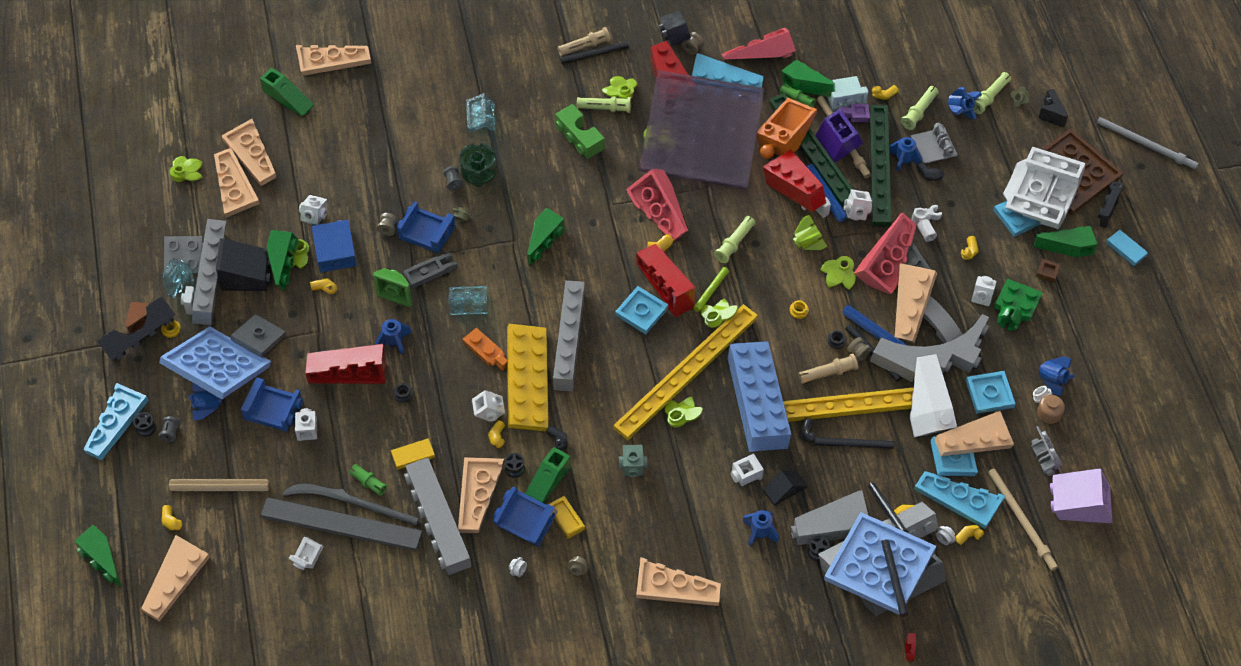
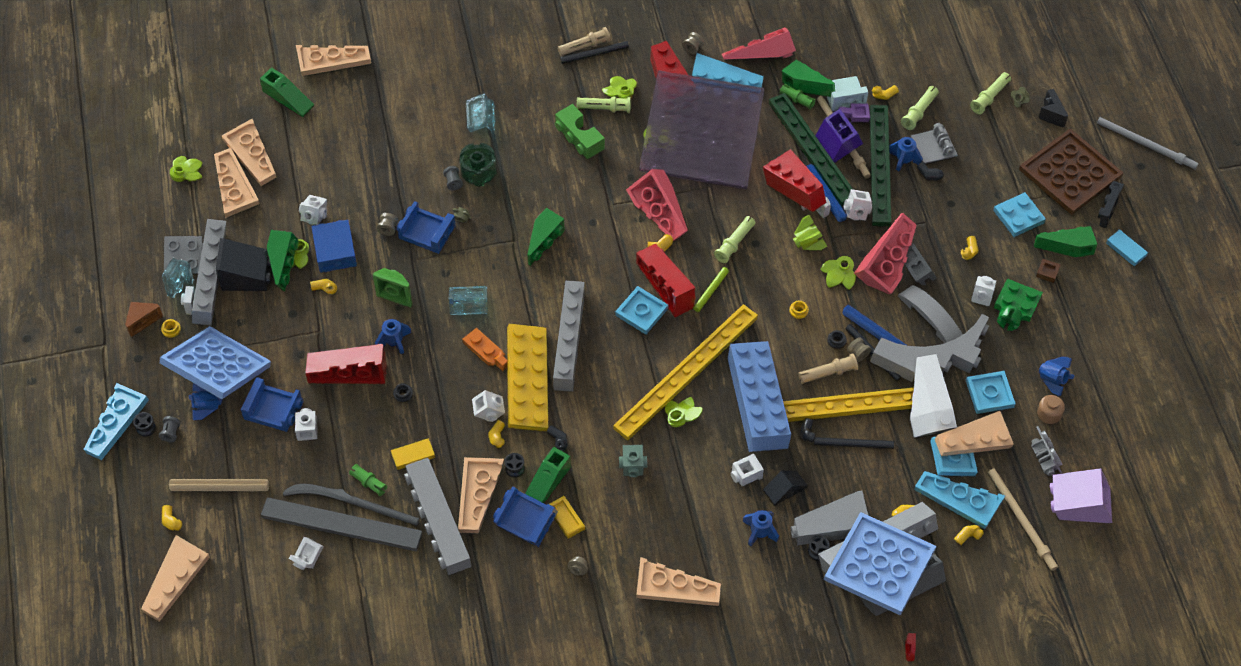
green slope [74,525,121,587] -> none
black arch [97,295,175,360] -> none
dark grey plate [231,314,286,358] -> none
dark grey hinge [403,253,458,289] -> none
white plate [509,557,527,577] -> none
black brick [659,10,691,46] -> none
lime plate [701,299,738,328] -> none
orange slope [756,98,817,159] -> none
black bar [868,482,908,533] -> none
black bar [881,539,908,617] -> none
light nougat wing [895,263,937,343] -> none
white bar [911,205,942,242] -> none
white plate [936,526,956,545] -> none
blue brick [948,87,982,119] -> none
white slope [1003,147,1085,229] -> none
white plate [1033,386,1052,403] -> none

